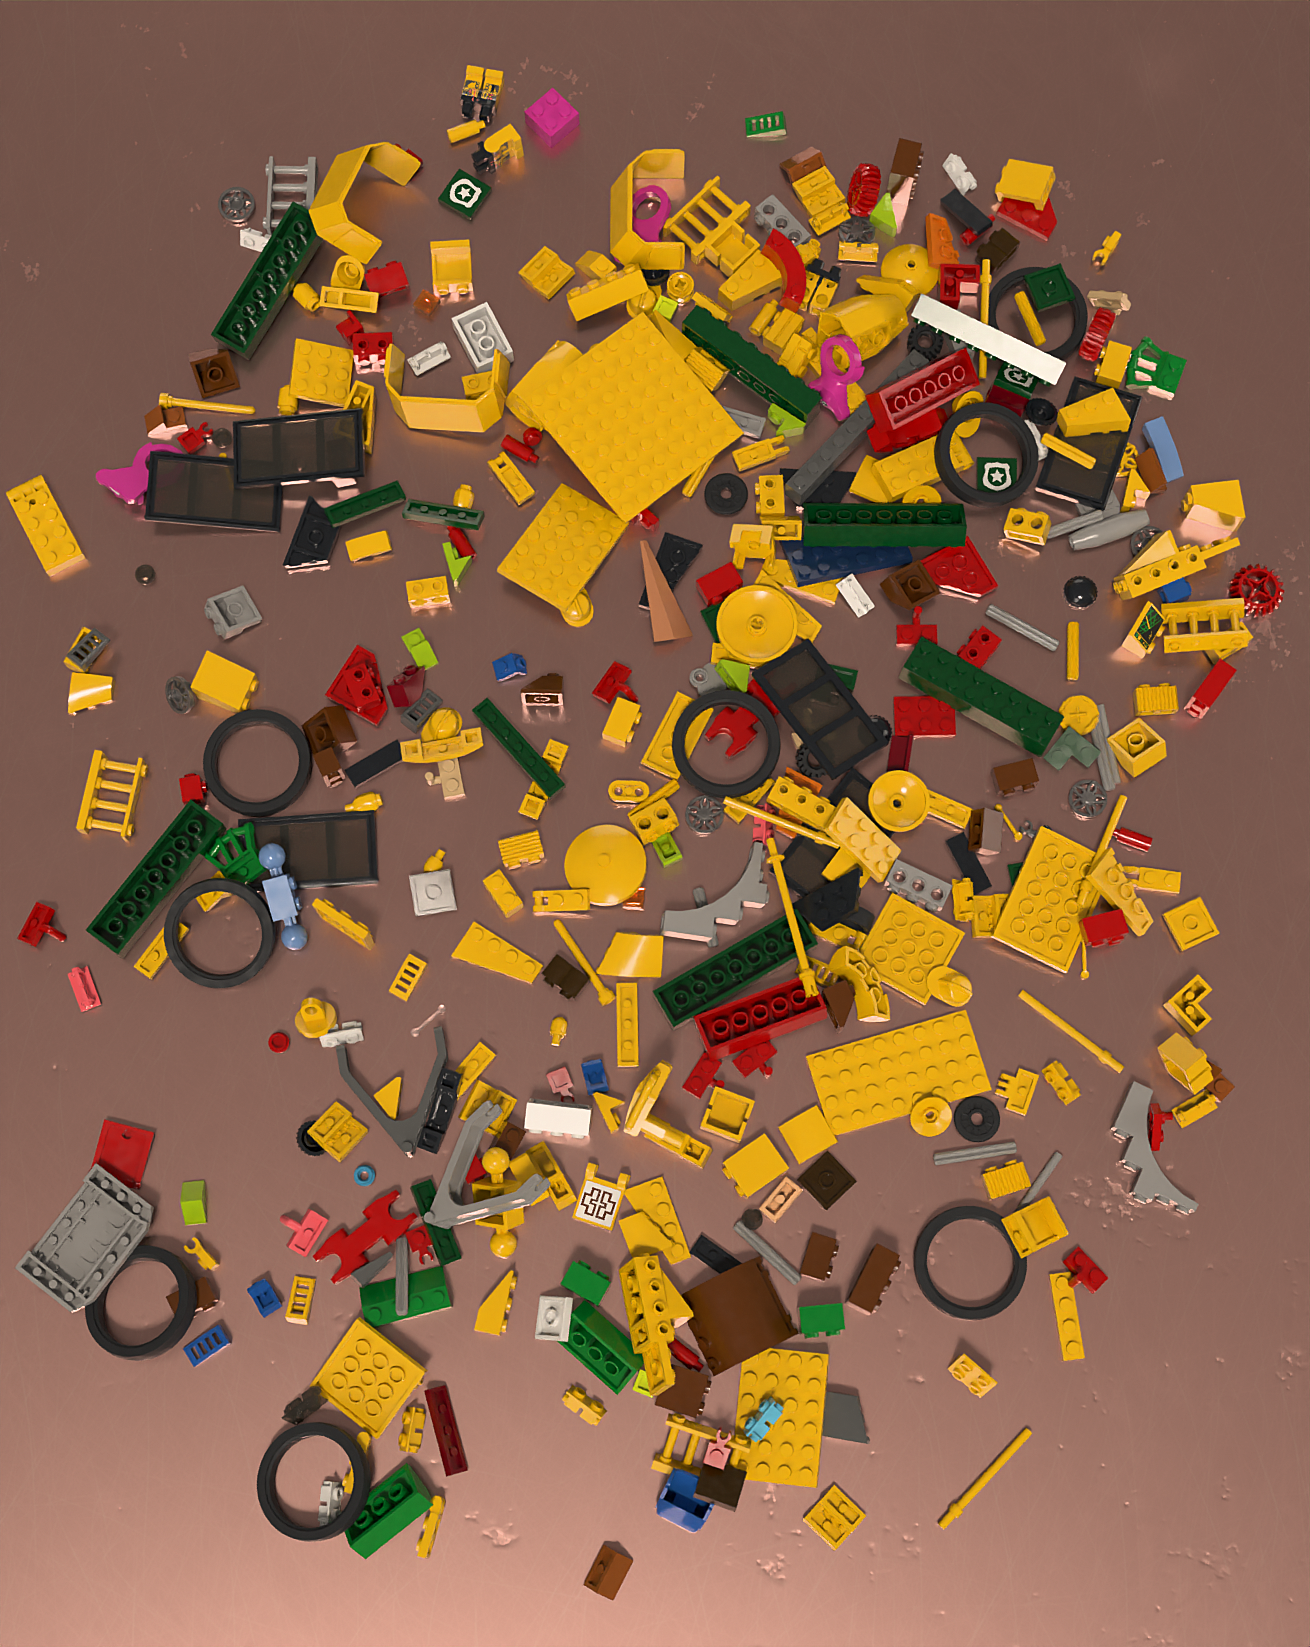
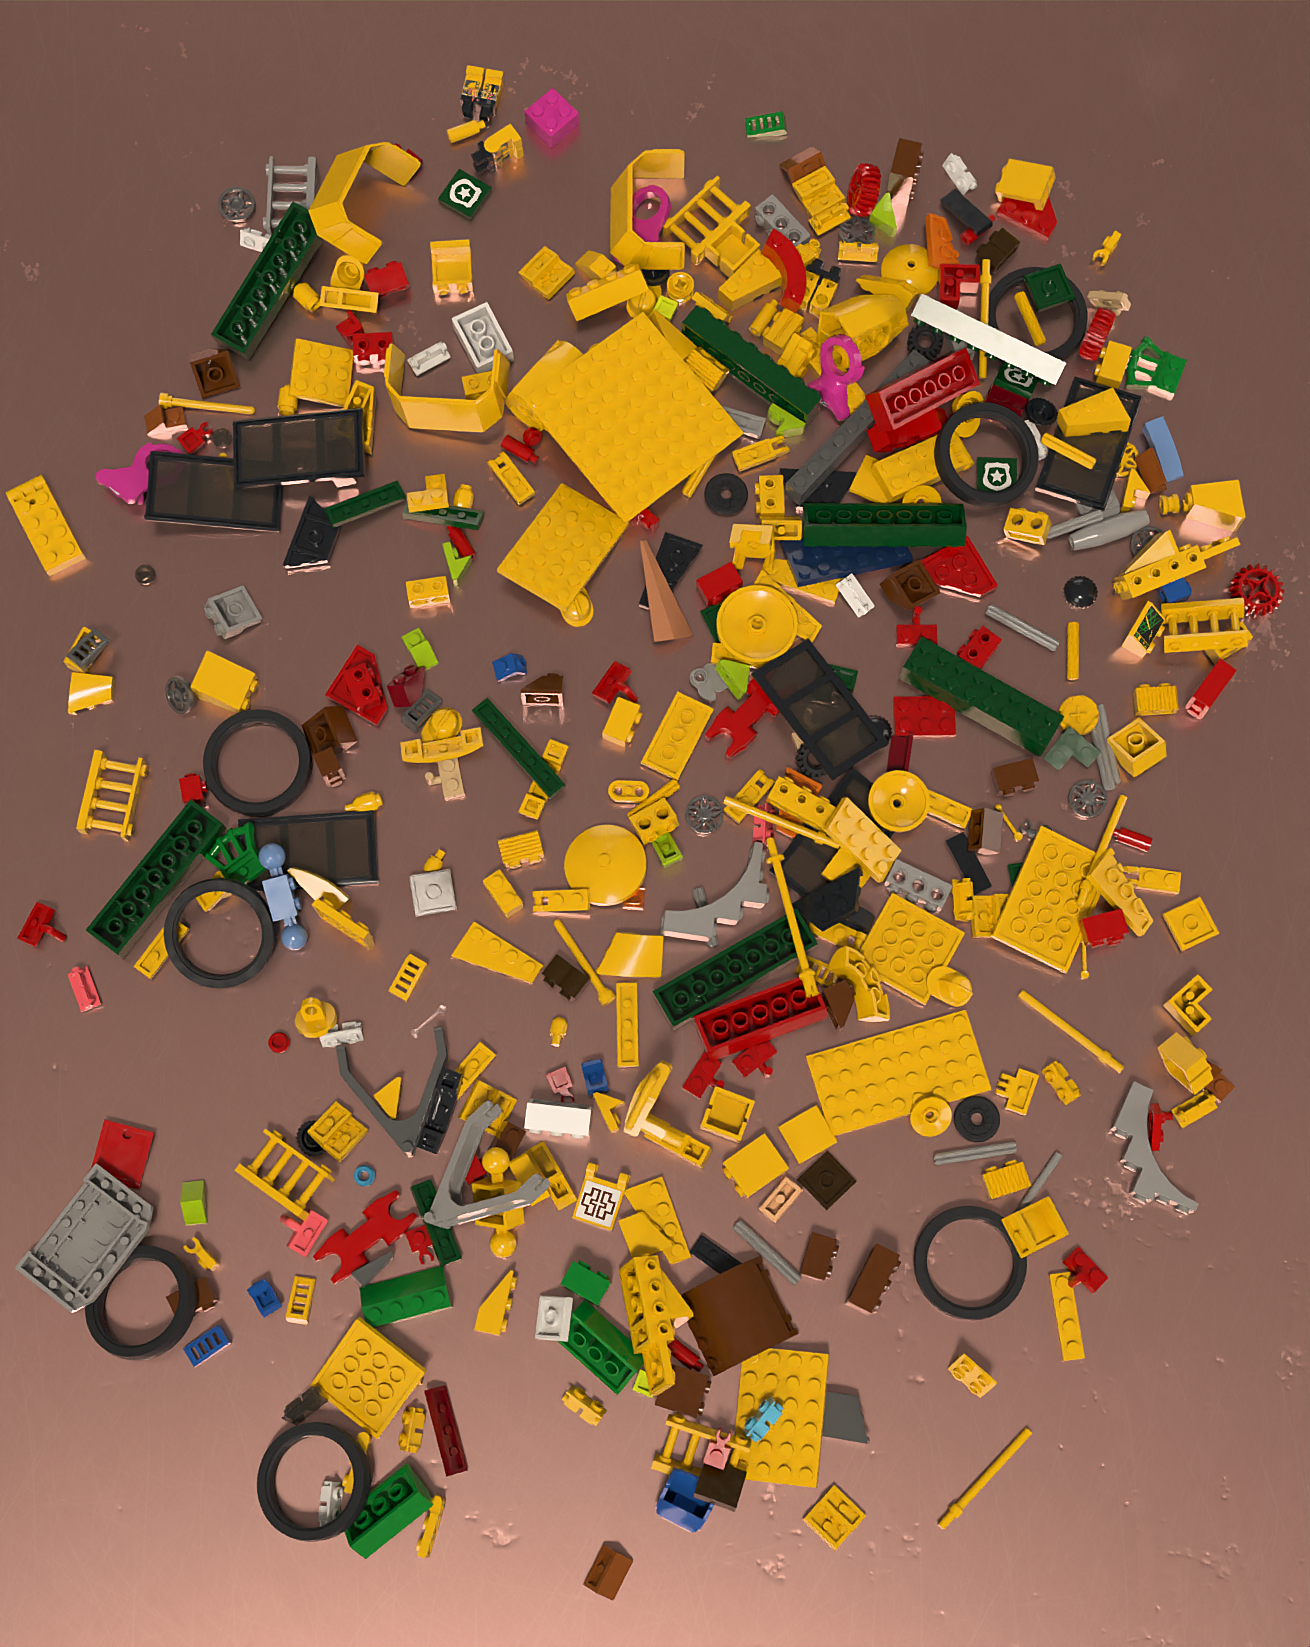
black tile [344,739,403,789] -> none
yellow slope [345,530,392,561] -> none
light grey axle [396,1237,408,1316] -> none
clear orange plate [413,289,440,317] -> none
black tyre [672,690,781,799] -> none
clear smoke plate [742,1209,763,1230] -> none
green brick [797,1303,845,1339] -> none
none -> yellow fence [235,1129,335,1221]
none -> slope [288,867,350,911]
none -> yellow plate [407,473,449,513]
none -> yellow wheel [1159,493,1180,515]

